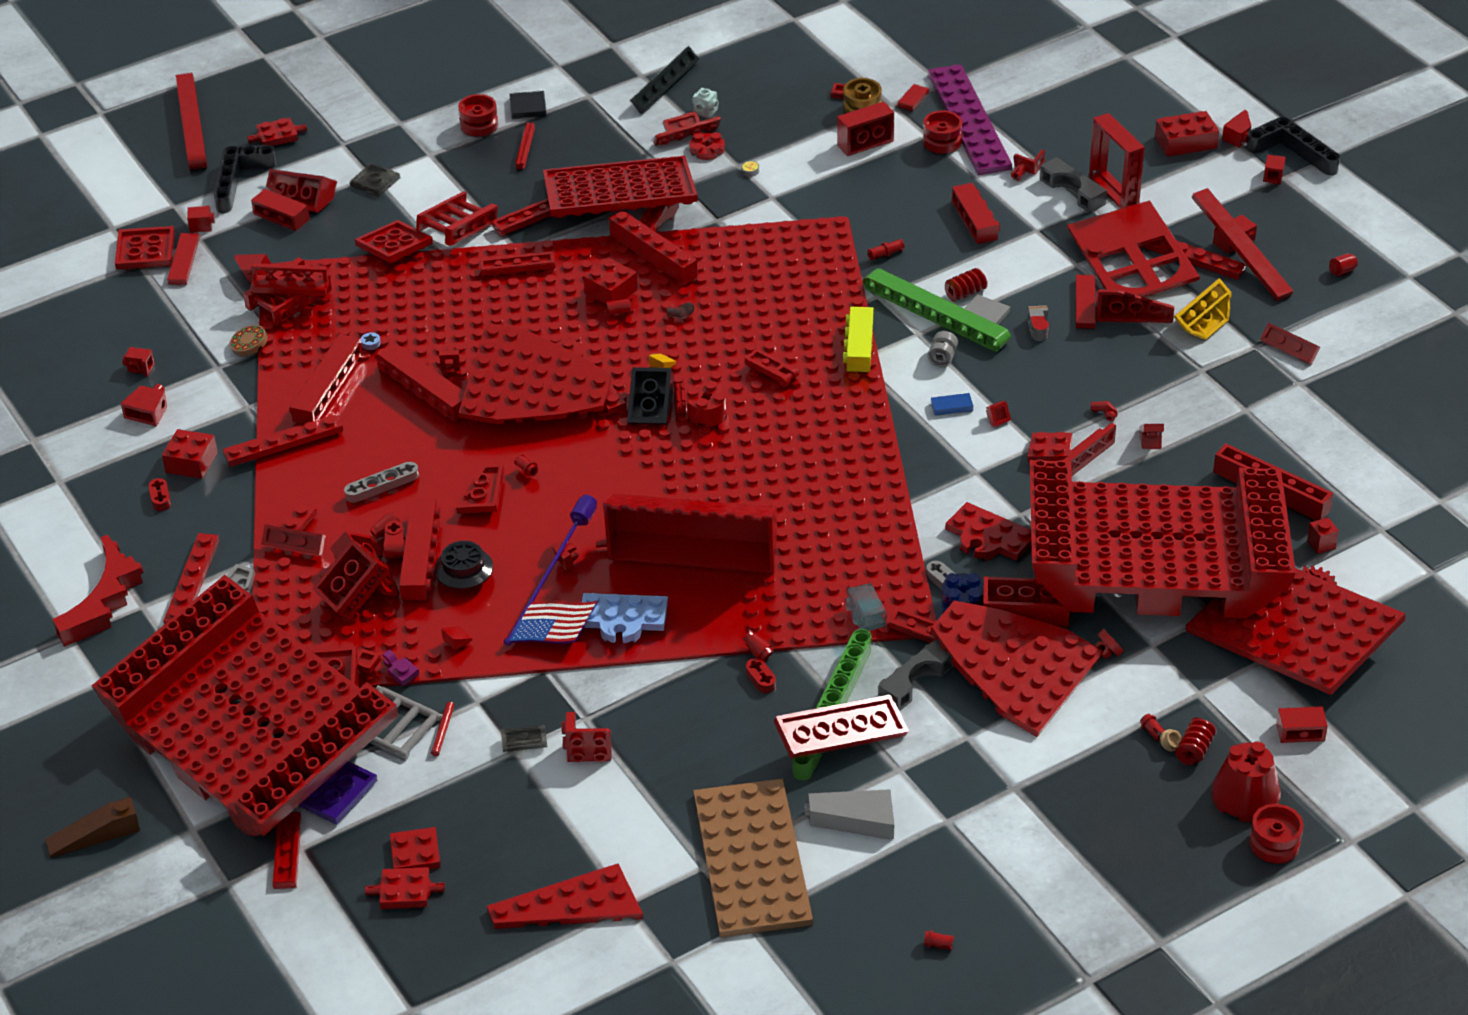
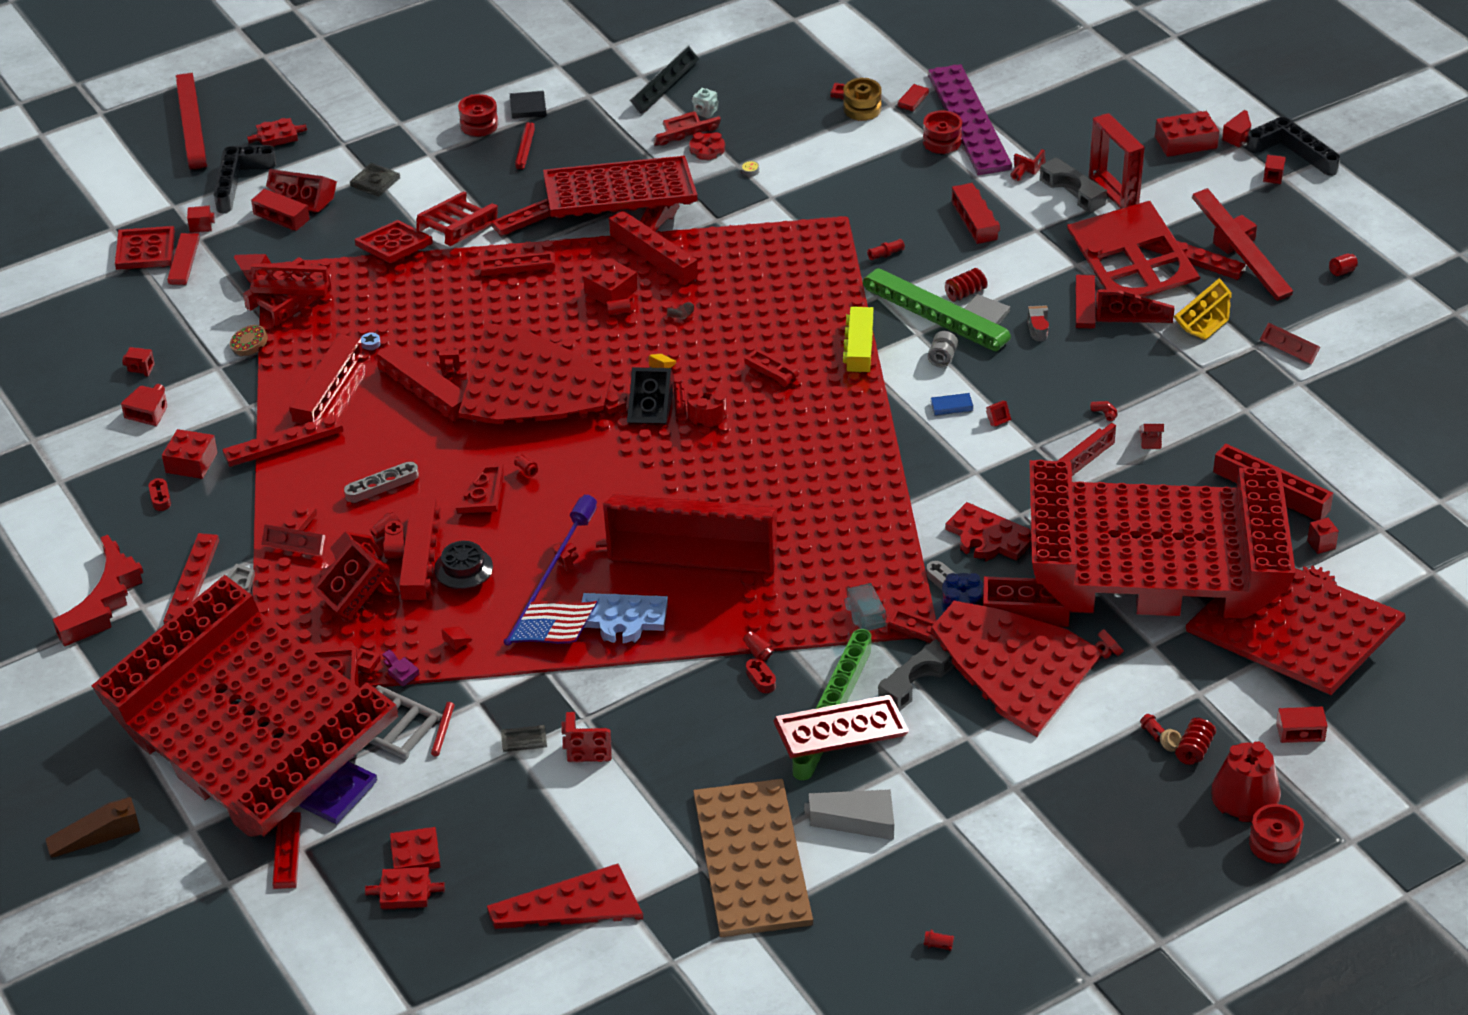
red brick [837,101,894,156] -> none
red plate [1028,432,1073,463] -> none

